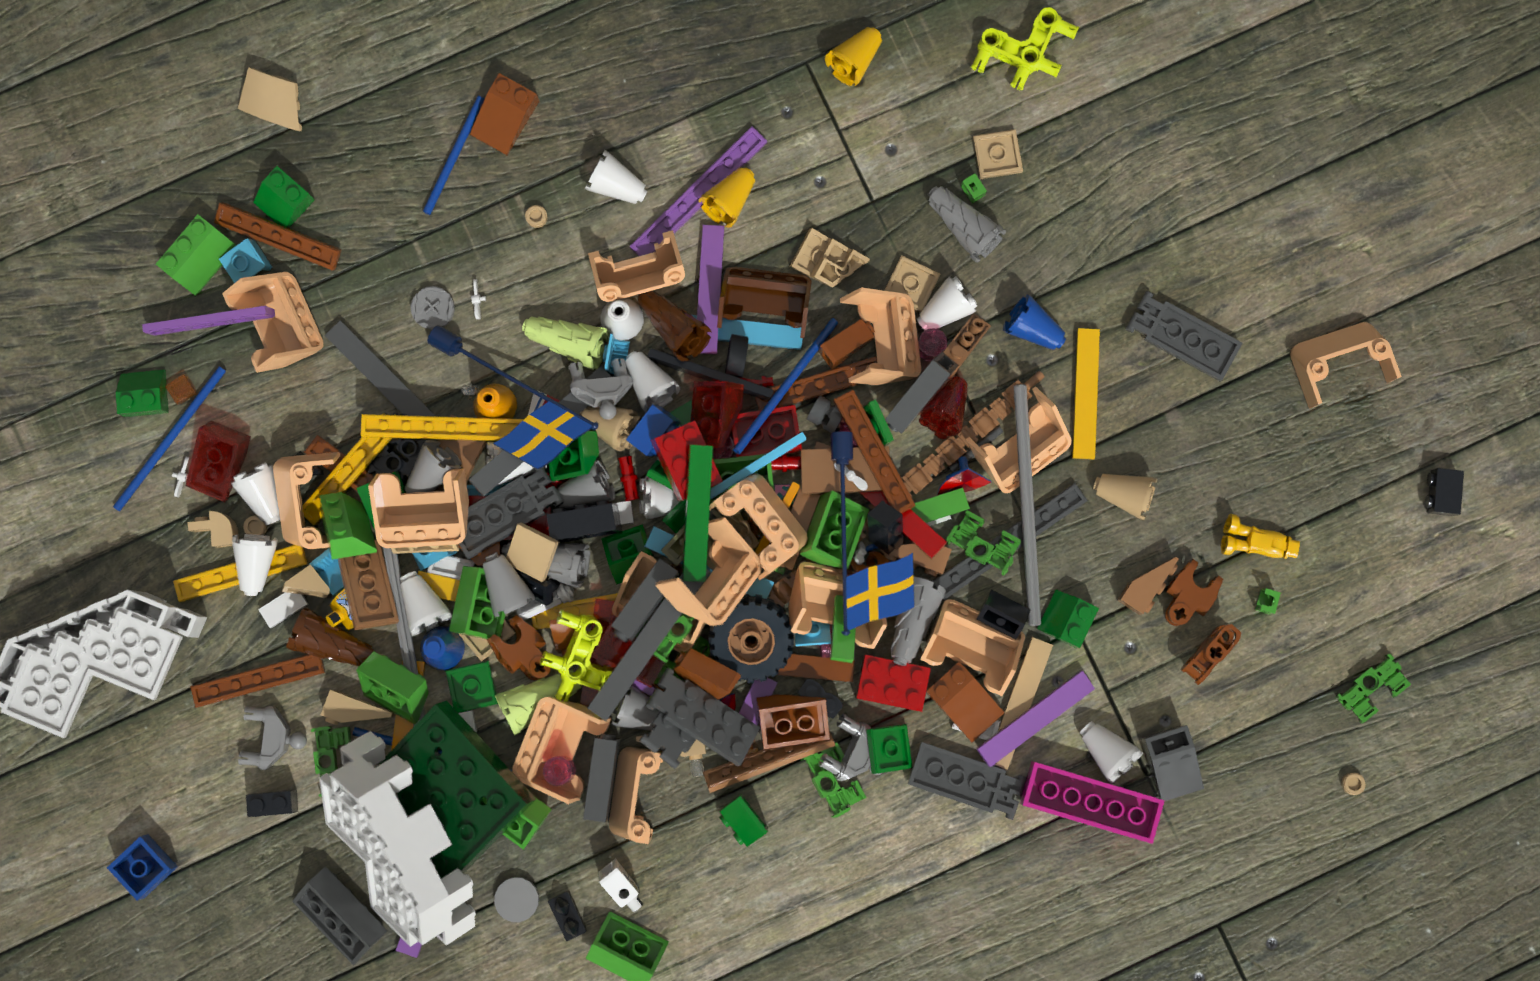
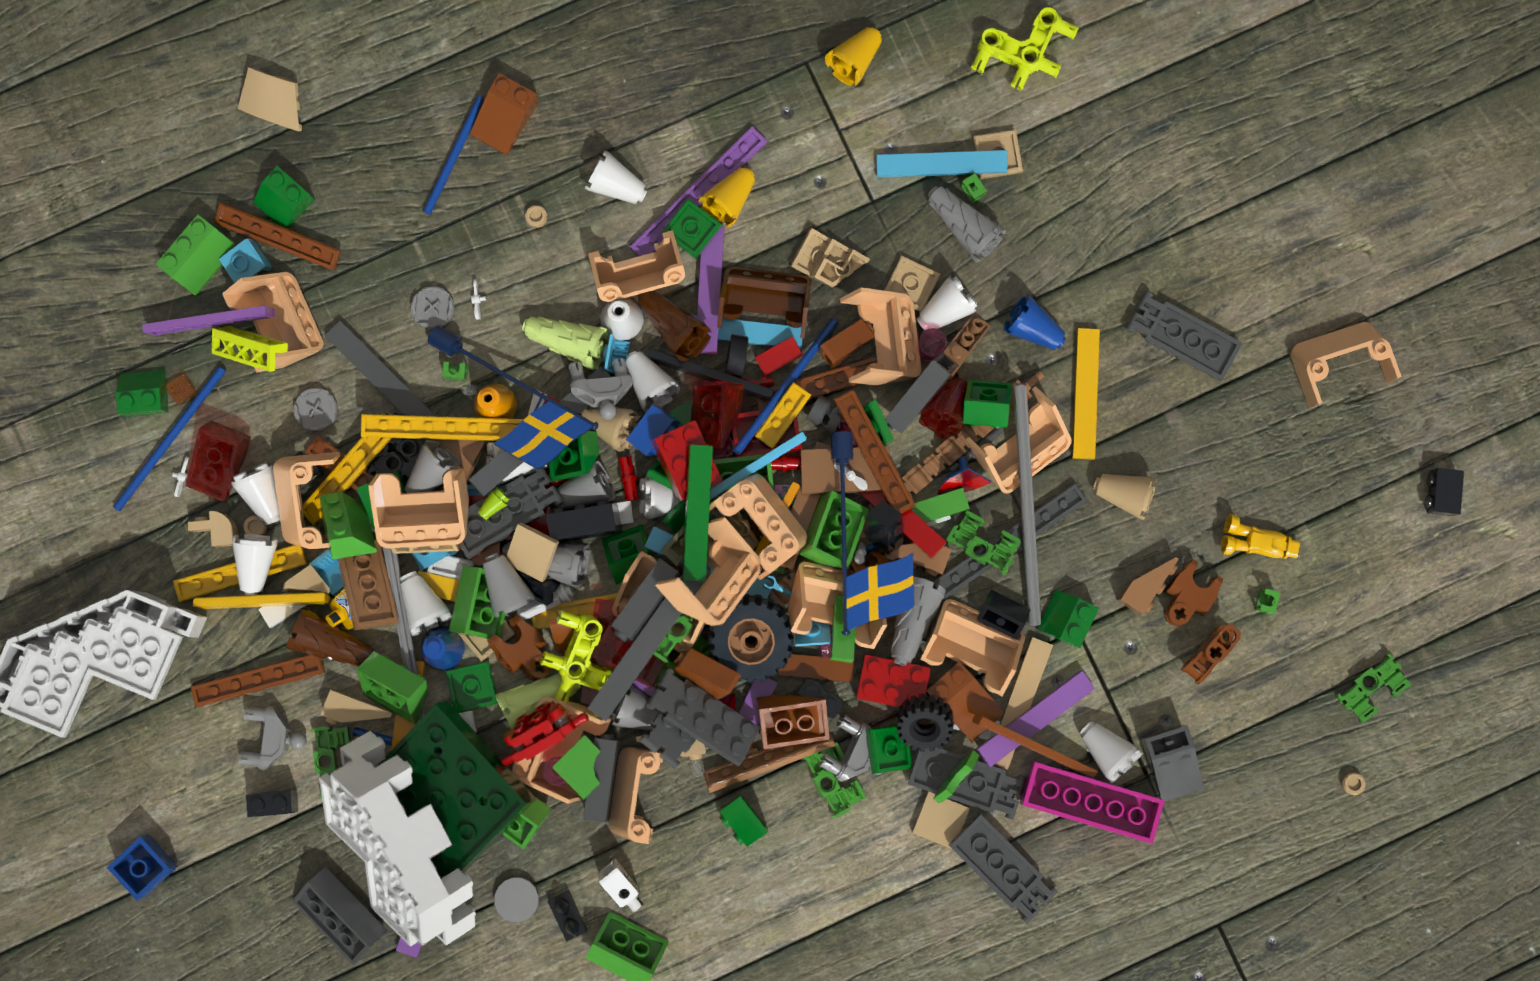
none -> yellow tile [193,592,331,609]
none -> neon yellow fence [212,326,288,372]
none -> light grey tile [293,388,338,431]
none -> bright green piece [442,361,469,382]
none -> lime cone [477,487,510,520]
none -> red piece [501,701,589,767]
none -> bright green tile [552,735,600,799]
none -> green tile [661,199,722,260]
none -> red tile [755,336,804,376]
none -> yellow tile [755,382,811,449]
none -> medium azure hand [763,576,792,597]
none -> medium azure tile [877,150,1008,178]
none -> black tyre [897,694,953,752]
none -> tan tile [912,791,970,849]
none -> bright green tile [933,750,979,803]
none -> dark grey hinge [949,813,1058,924]
none -> green slope [963,380,1013,428]
none -> dark orange tile [972,713,1097,778]

